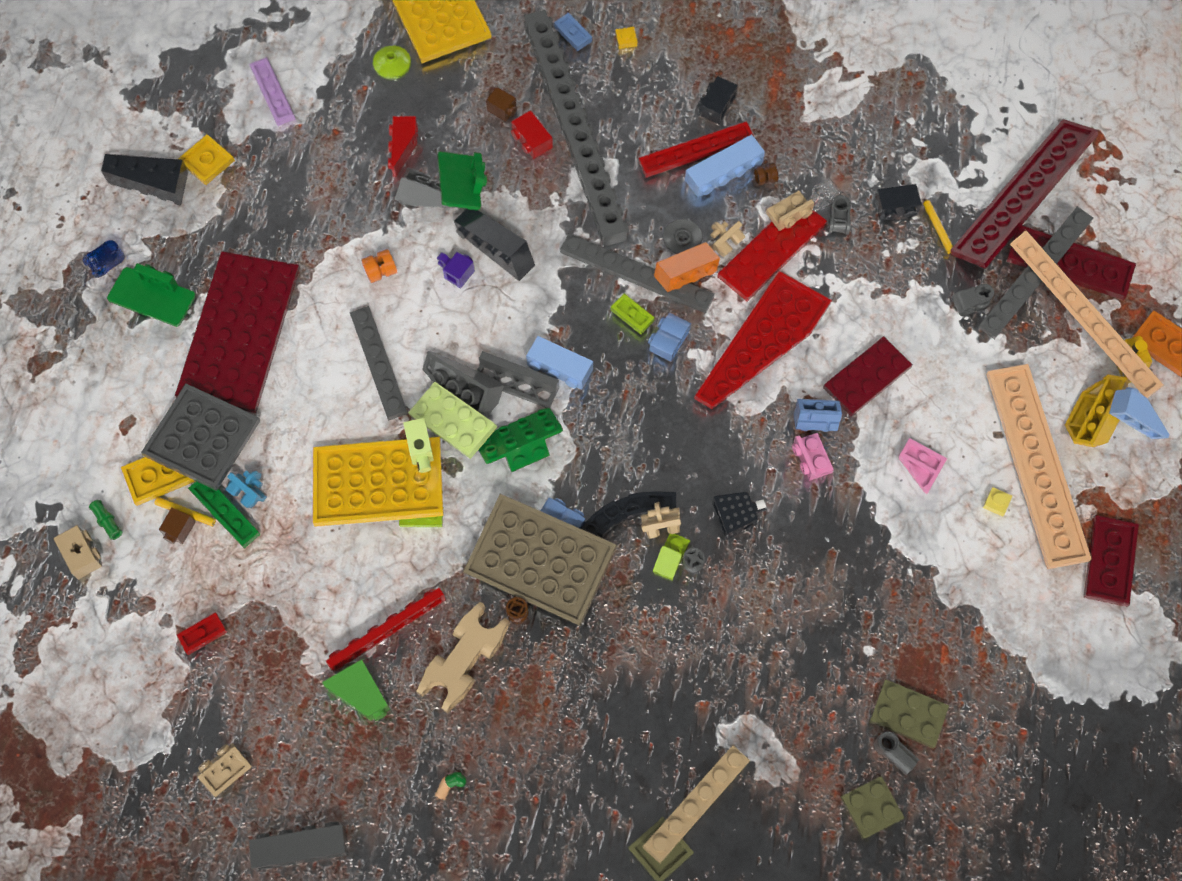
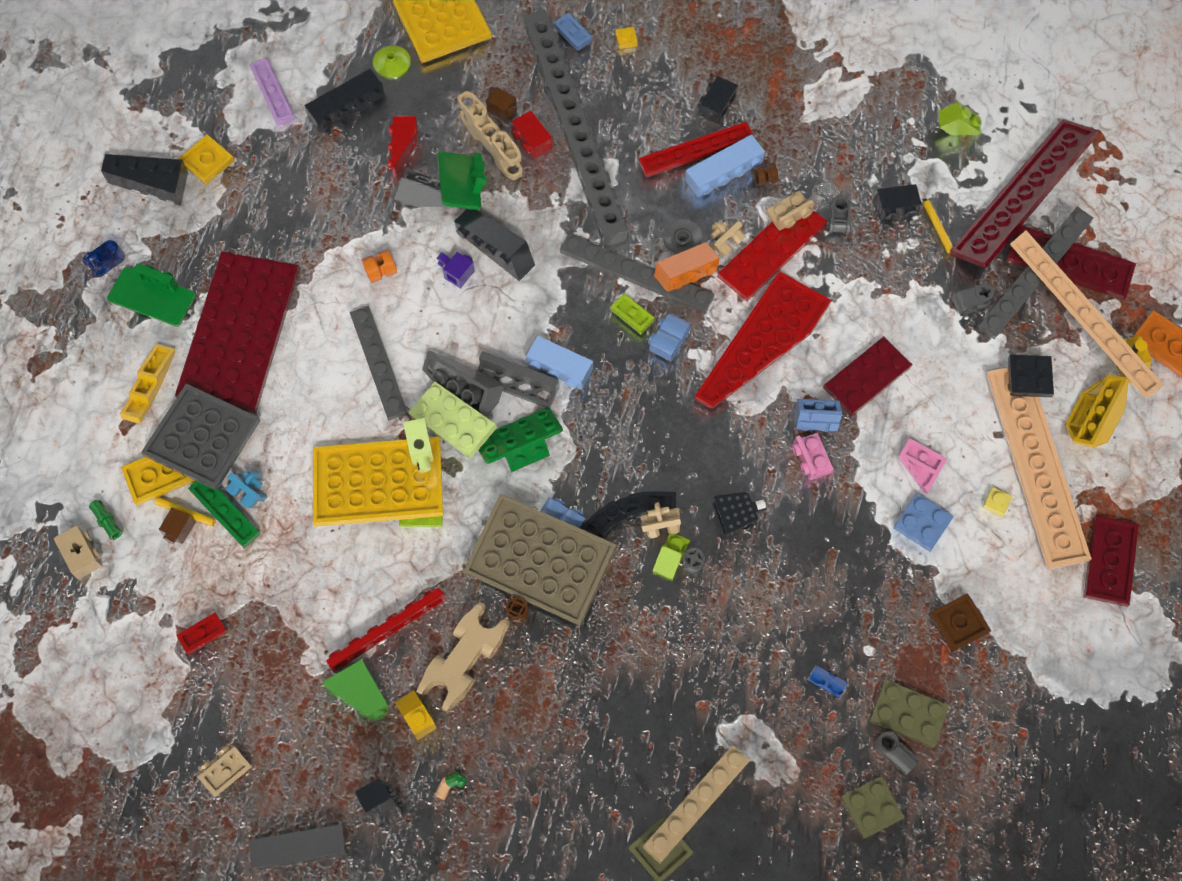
light blue slope [1109,387,1170,439] -> none
none -> yellow slope [120,344,175,424]
none -> black brick [304,68,385,132]
none -> black brick [355,777,403,826]
none -> yellow slope [395,690,437,740]
none -> tan piece [458,91,523,181]
none -> blue piece [808,663,849,698]
none -> medium blue plate [893,493,954,552]
none -> reddish brown plate [929,593,991,653]
none -> lime slope [938,102,982,135]
none -> black plate [1008,354,1054,398]

